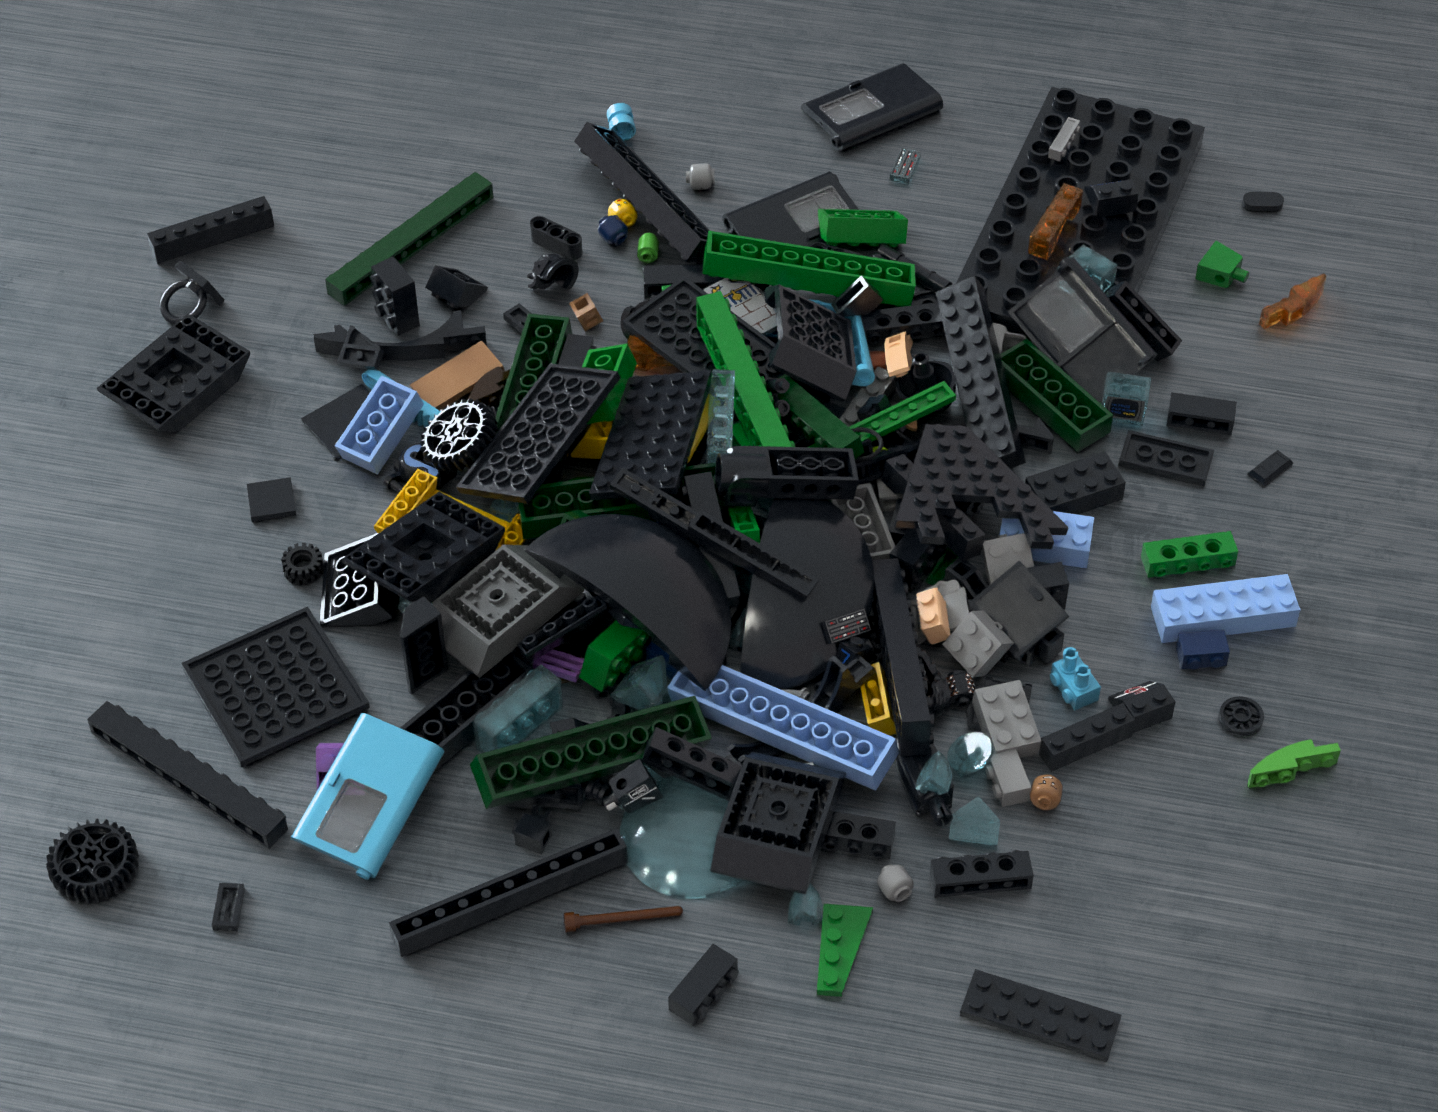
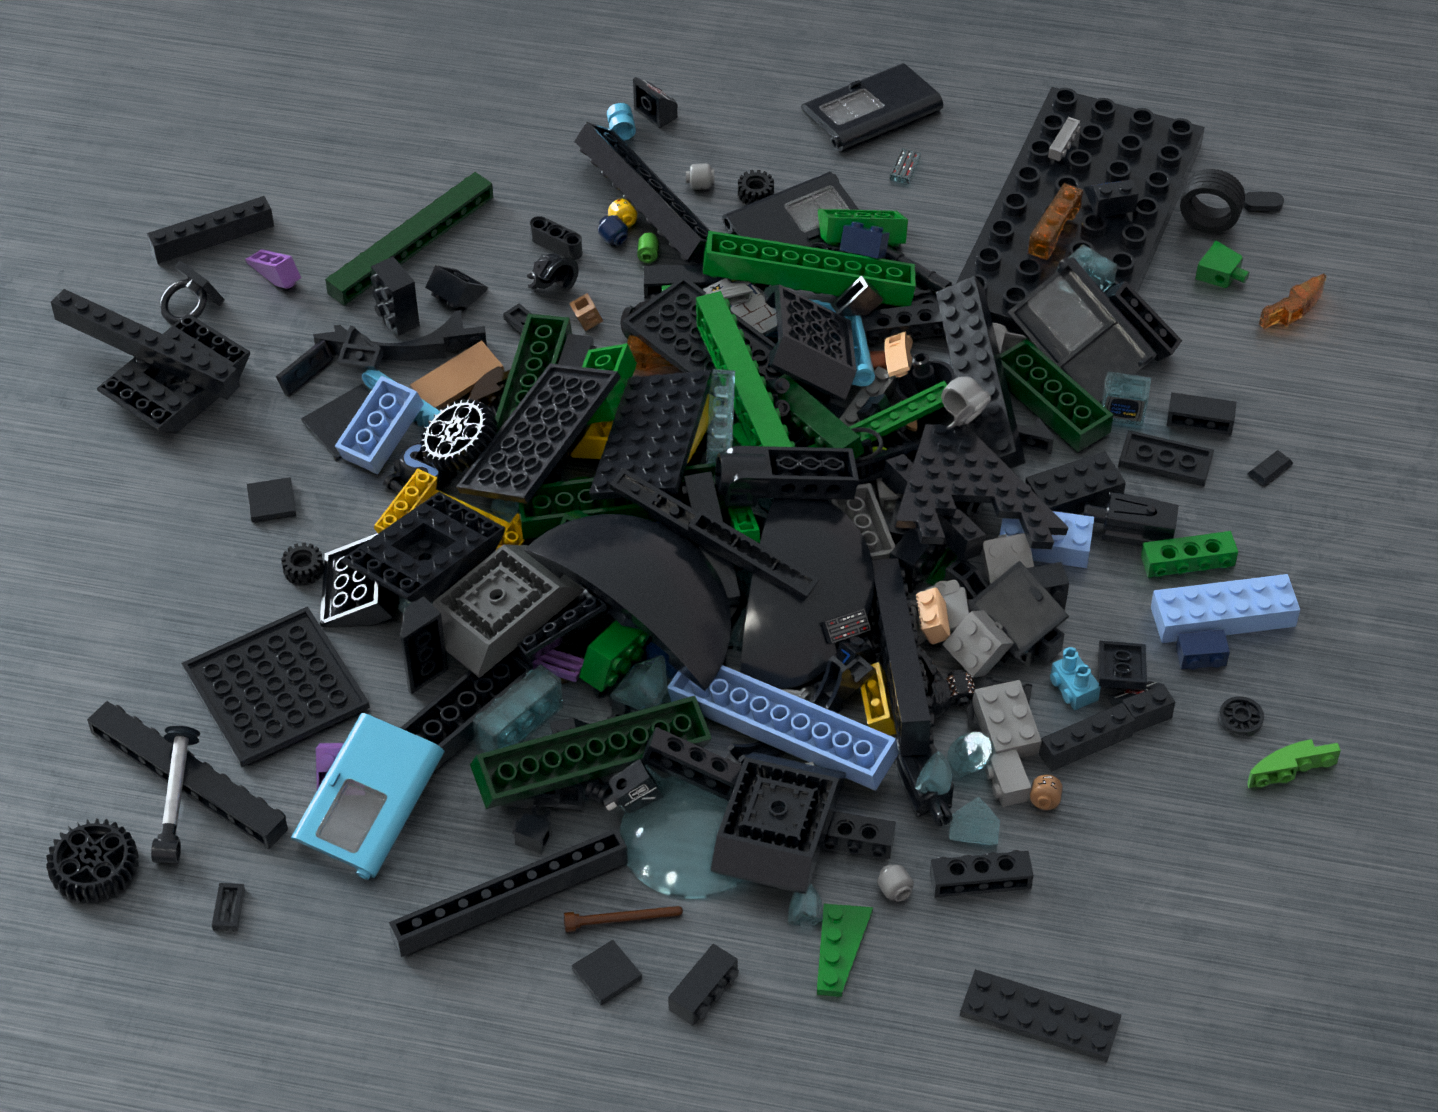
none -> black brick [51,289,240,400]
none -> piece [151,726,200,864]
none -> medium lavender slope [245,249,301,289]
none -> black tile [276,340,334,395]
none -> black tile [572,940,642,1005]
none -> black slope [633,77,678,128]
none -> light grey piece [705,284,753,306]
none -> black tyre [738,170,774,204]
none -> dark blue brick [840,222,890,259]
none -> light grey piece [941,377,991,429]
none -> black piece [1083,492,1179,546]
none -> black plate [1098,640,1147,691]
none -> black tyre [1180,169,1245,233]

